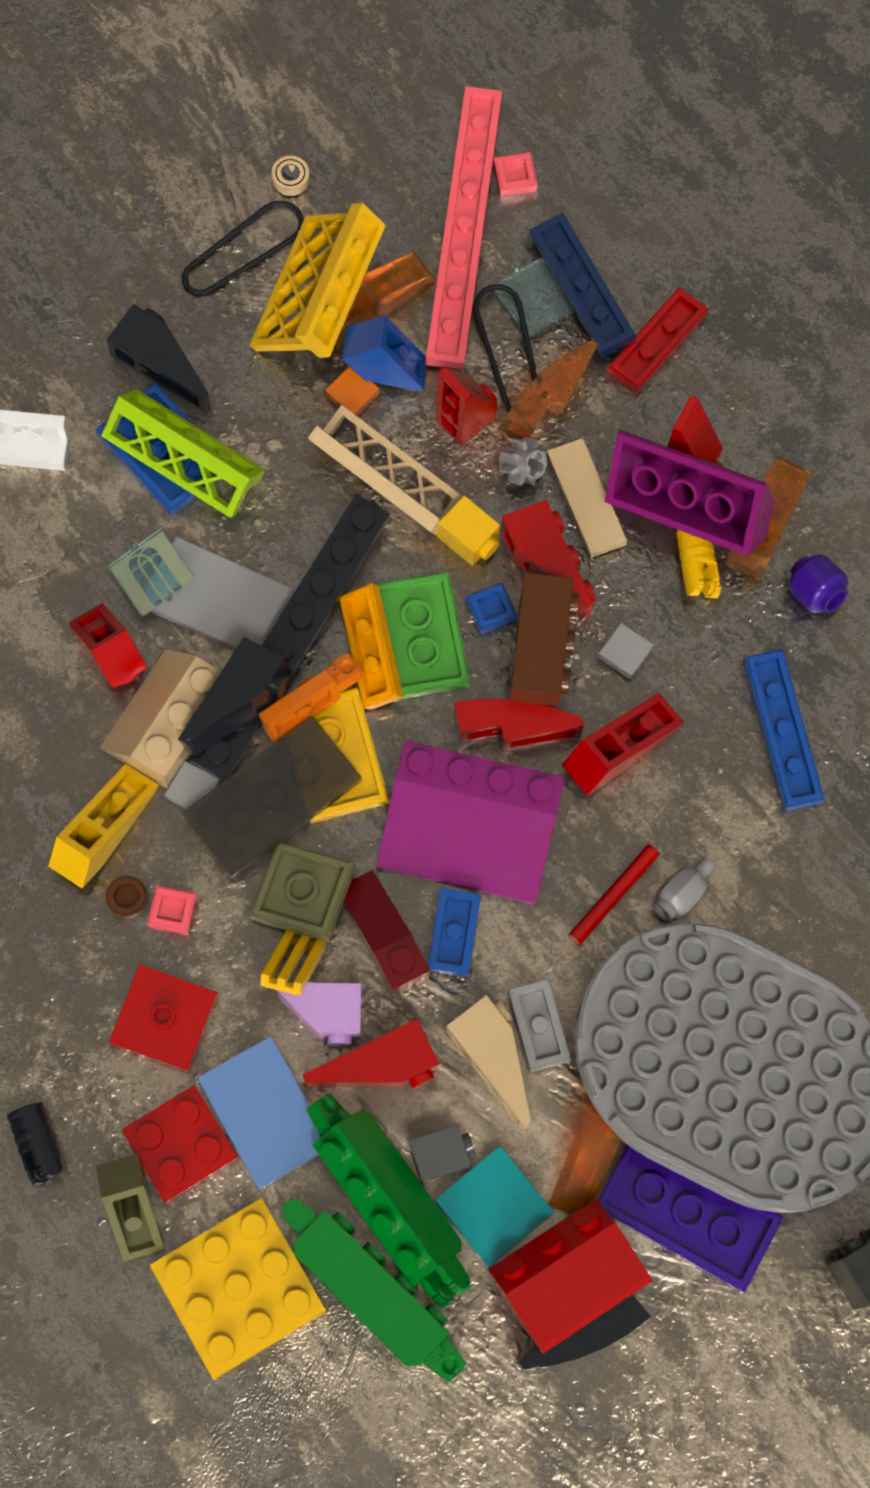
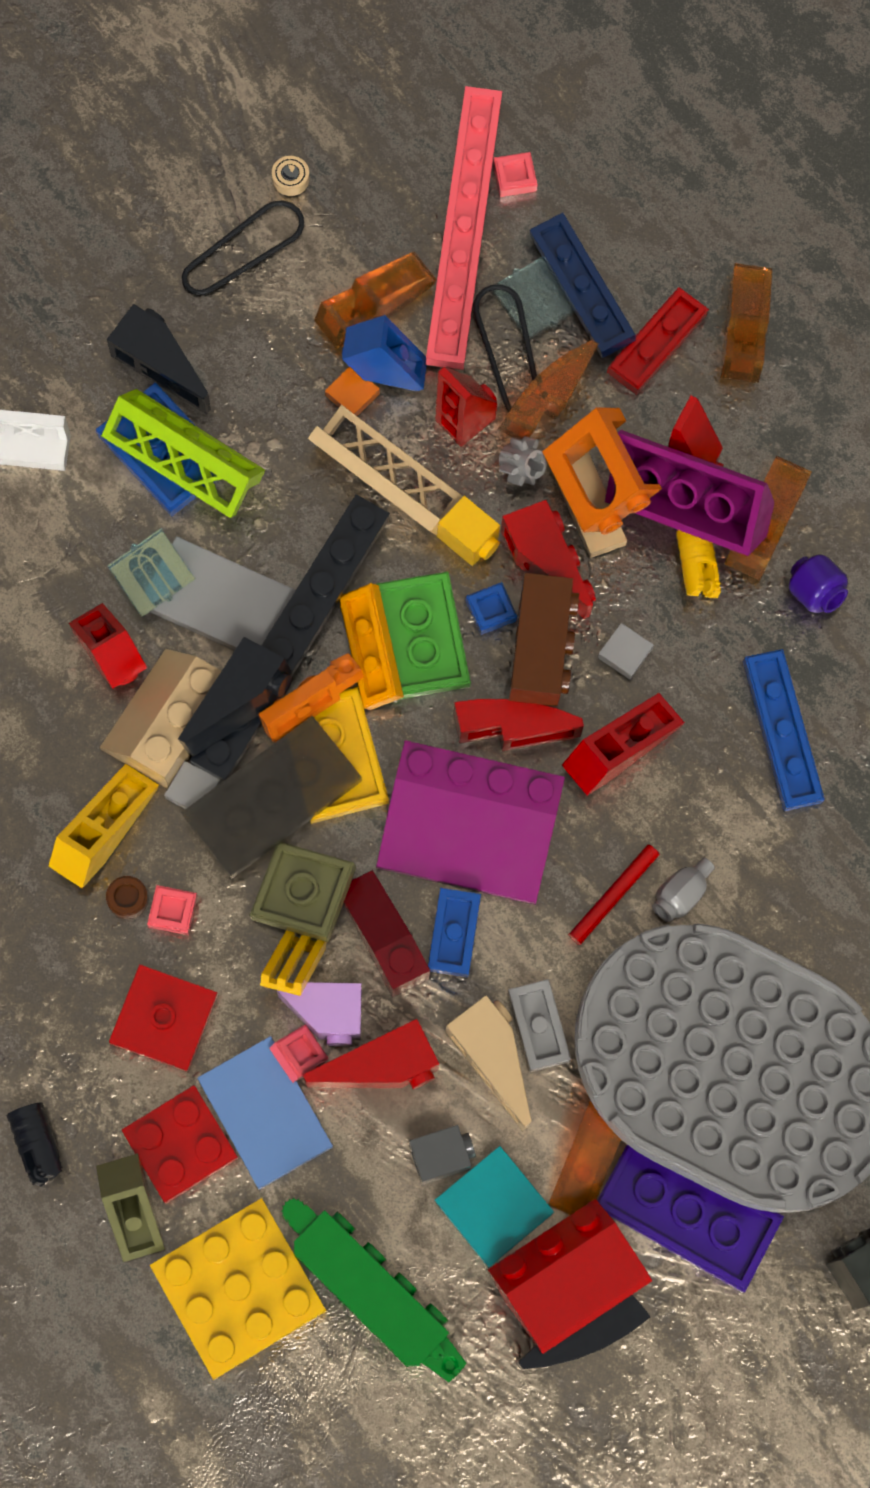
yellow fence [249,203,386,358] -> none
green hinge [306,1093,471,1307] -> none
none -> coral tile [269,1024,329,1083]
none -> orange panel [542,407,662,535]
none -> clear orange slope [720,263,772,383]

